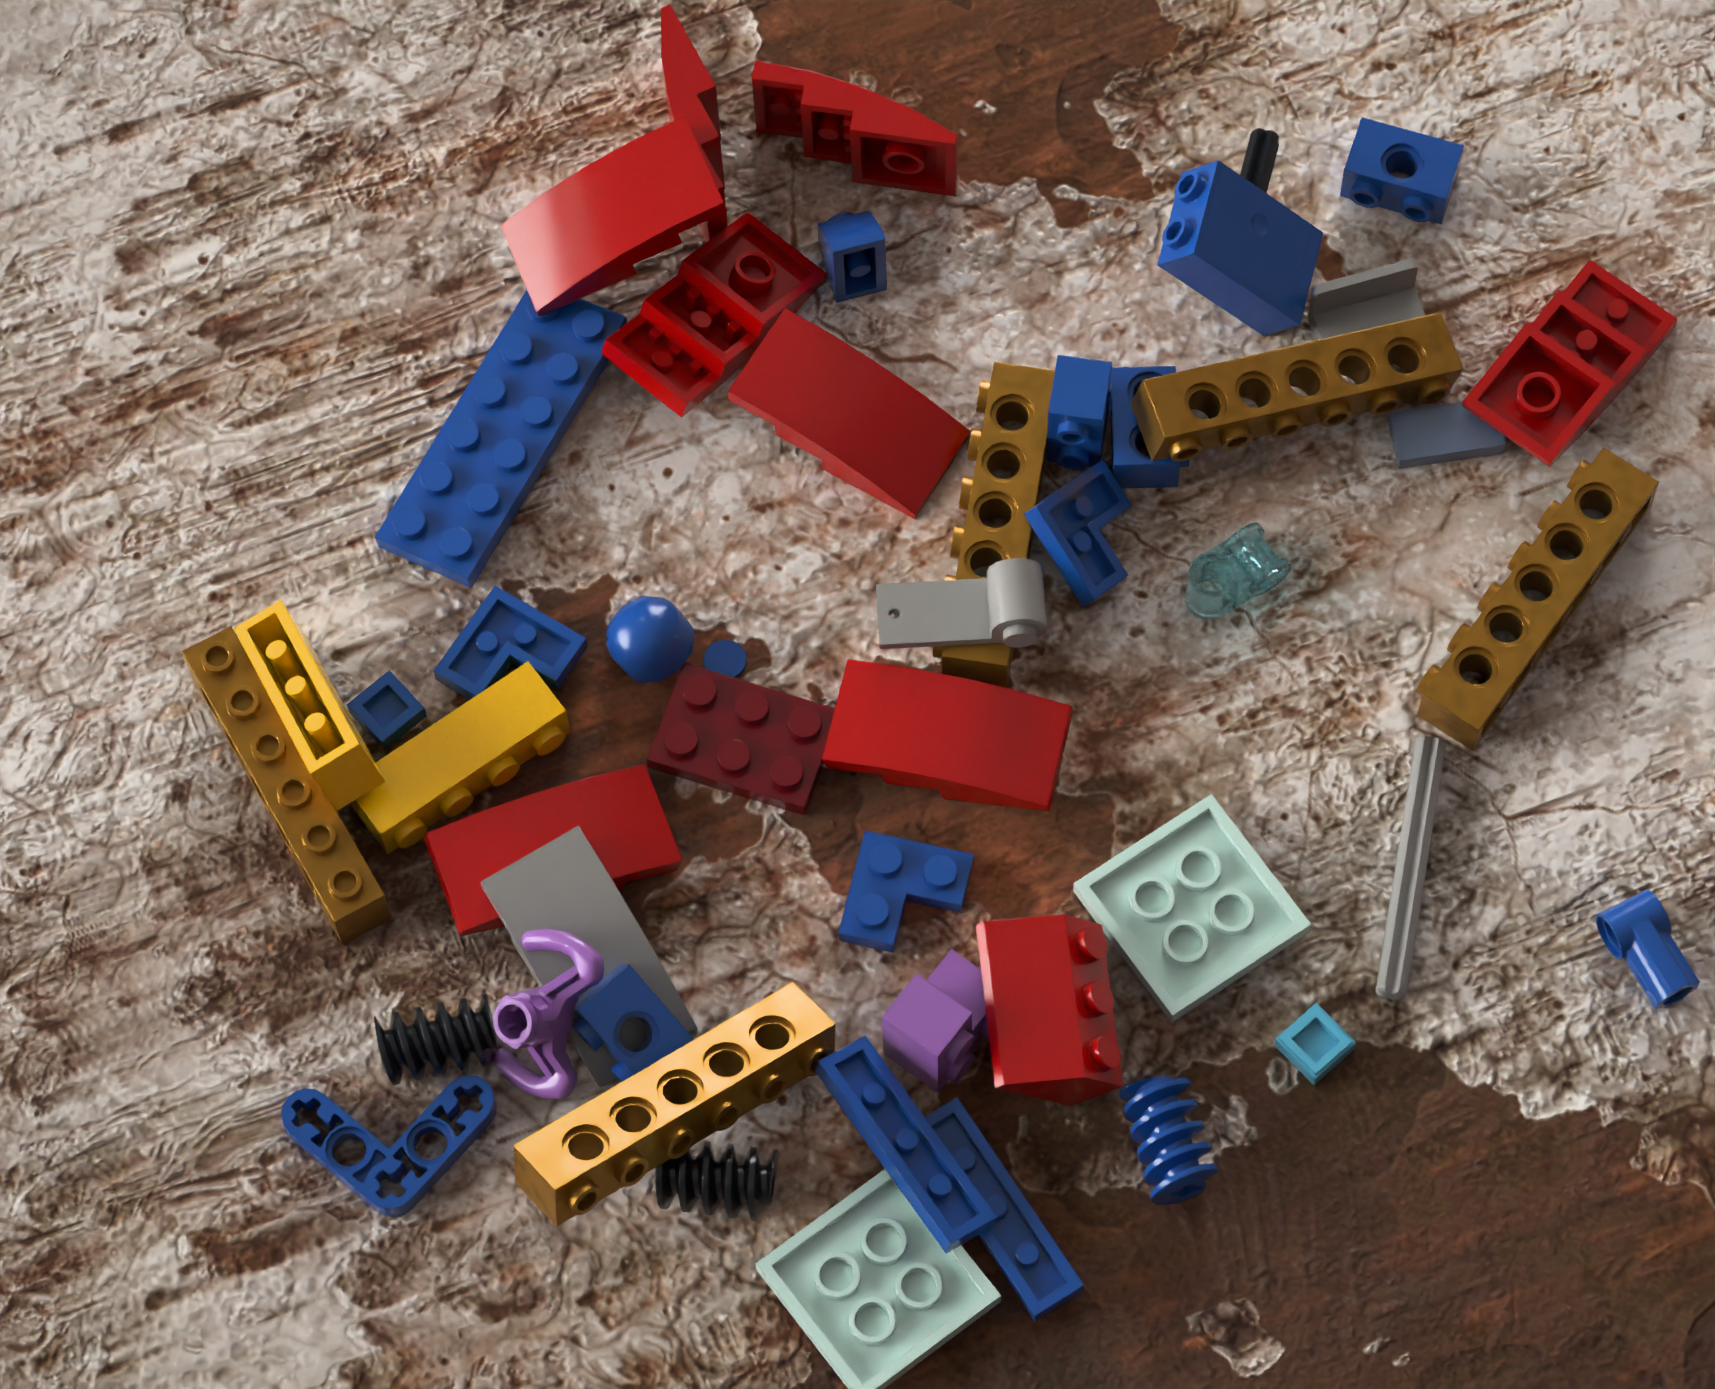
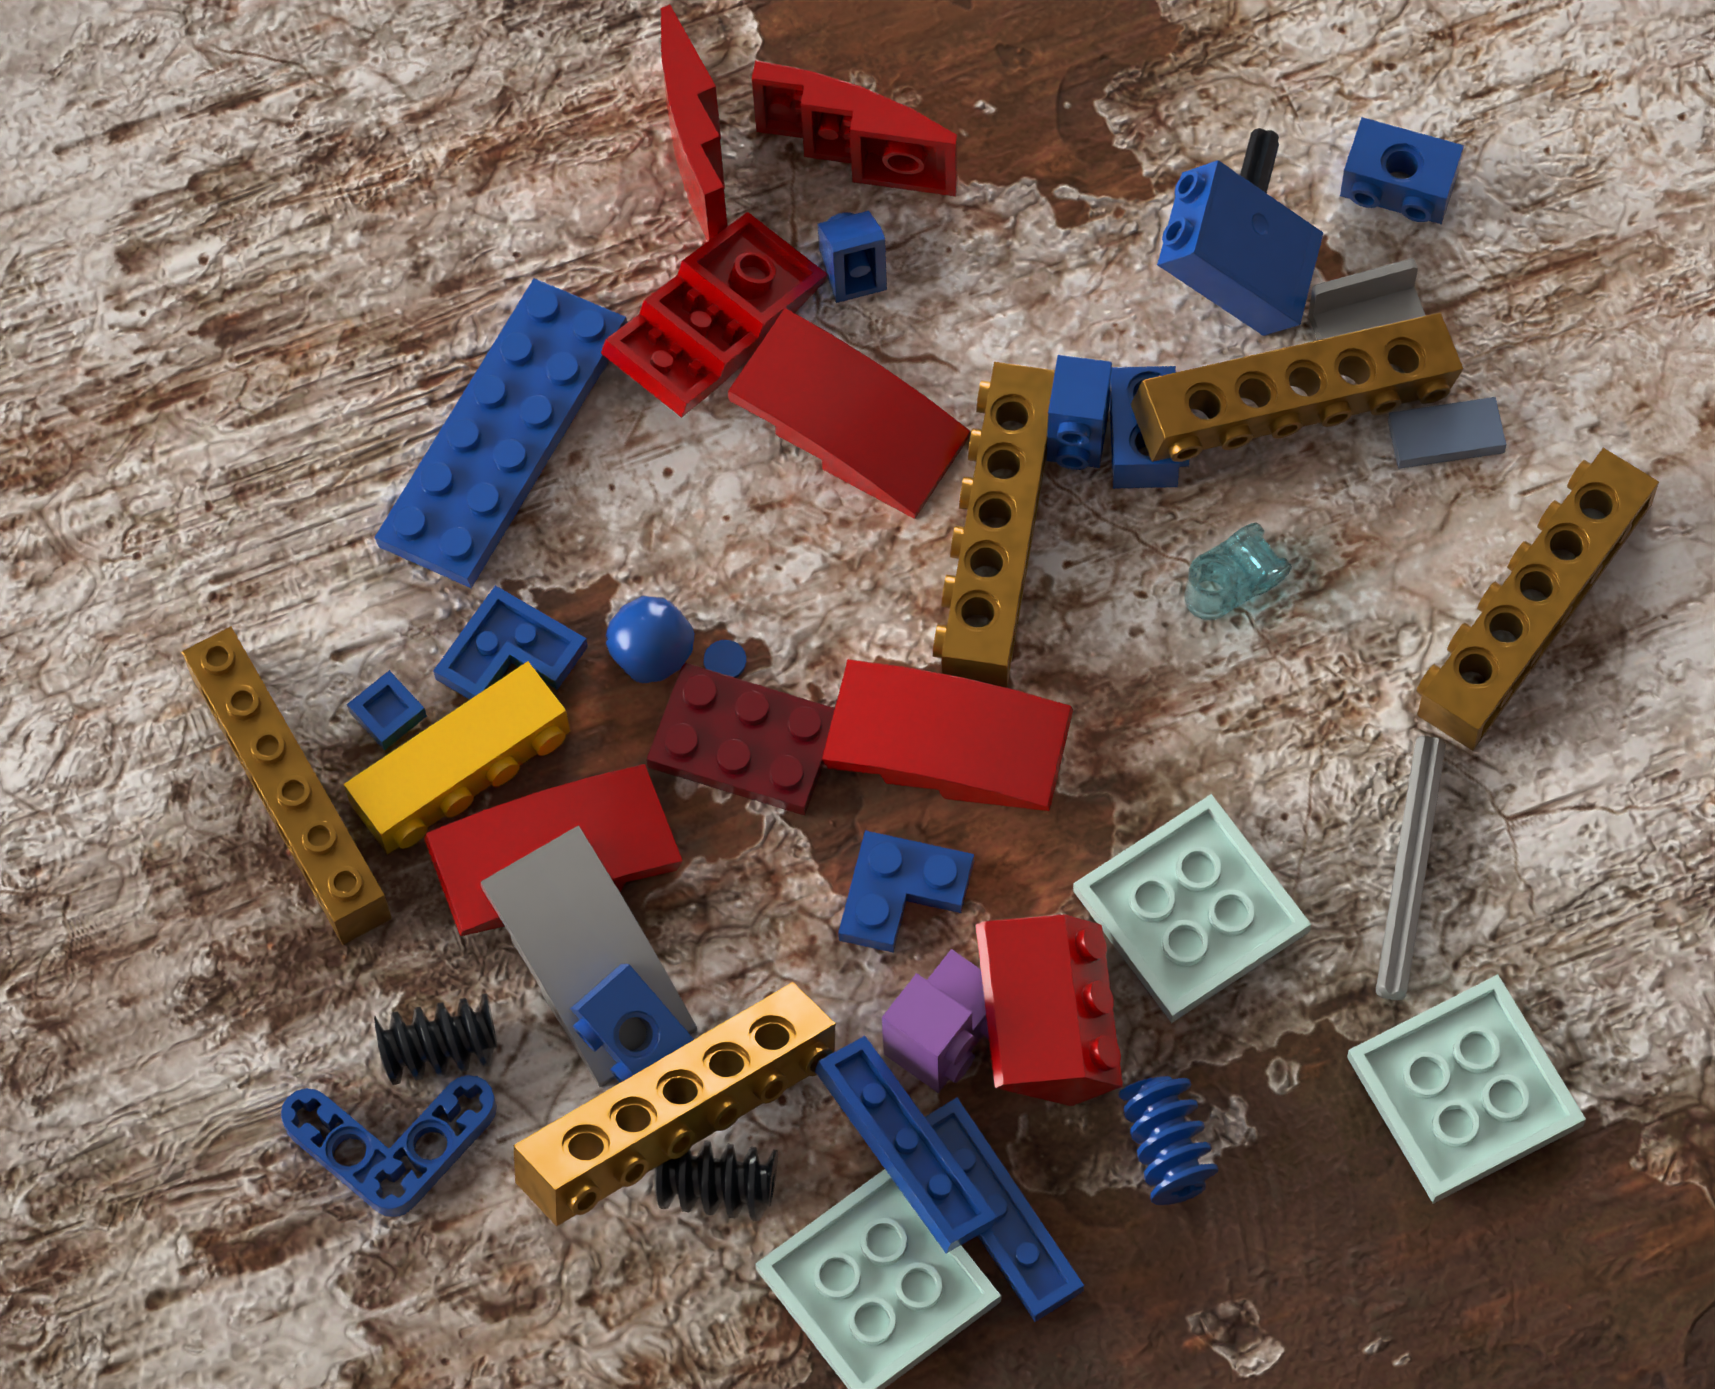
yellow brick [233,600,386,811] -> none
medium lavender piece [492,928,604,1099] -> none
red slope [500,116,727,316] -> none
light grey door [876,558,1047,649] -> none
blue plate [1024,460,1132,607] -> none
medium azure tile [1274,1003,1356,1085] -> none
red slope [1462,260,1677,467] -> none
blue piece [1595,889,1700,1010] -> none
none -> light aqua plate [1347,974,1586,1204]

